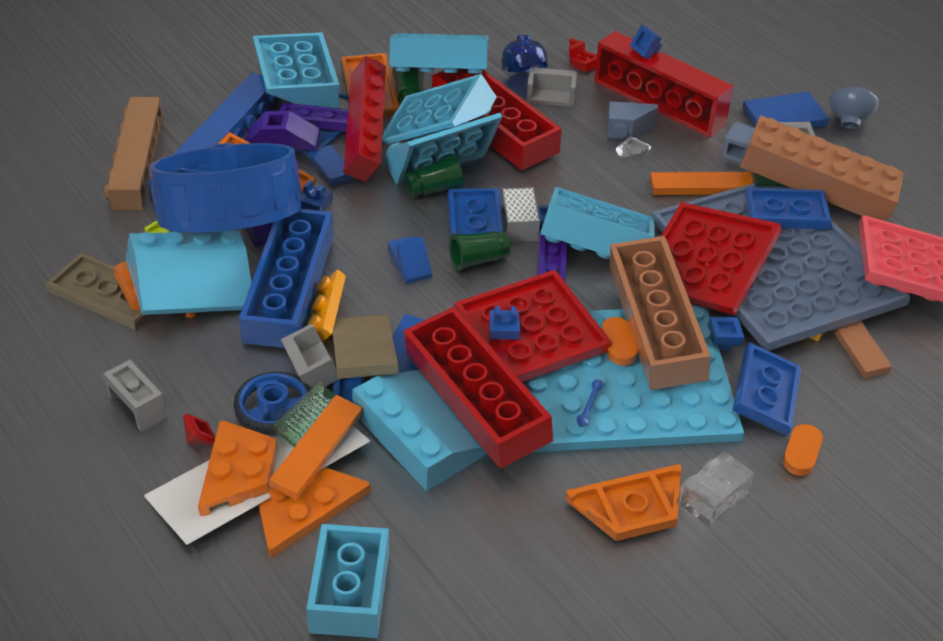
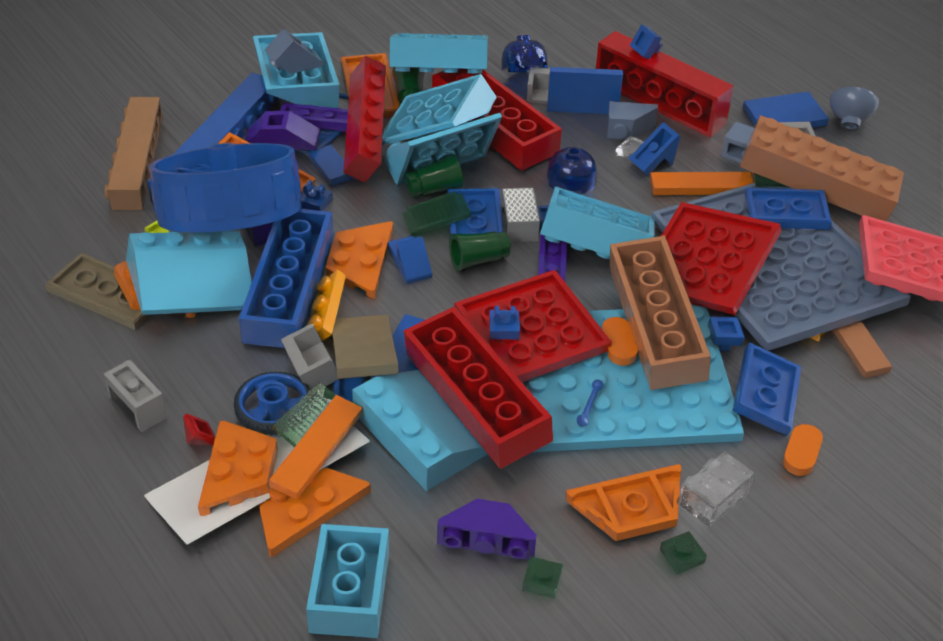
red slope [569,38,597,72] -> none
none -> sand blue slope [265,28,325,74]
none -> orange wing [325,221,393,299]
none -> clear green window [403,191,472,237]
none -> dark purple slope [437,498,537,560]
none -> clear green plate [522,556,563,599]
none -> blue tile [547,67,623,114]
none -> clear blue cylinder [547,147,597,194]
none -> blue slope [628,122,681,176]
none -> clear green plate [660,531,707,574]

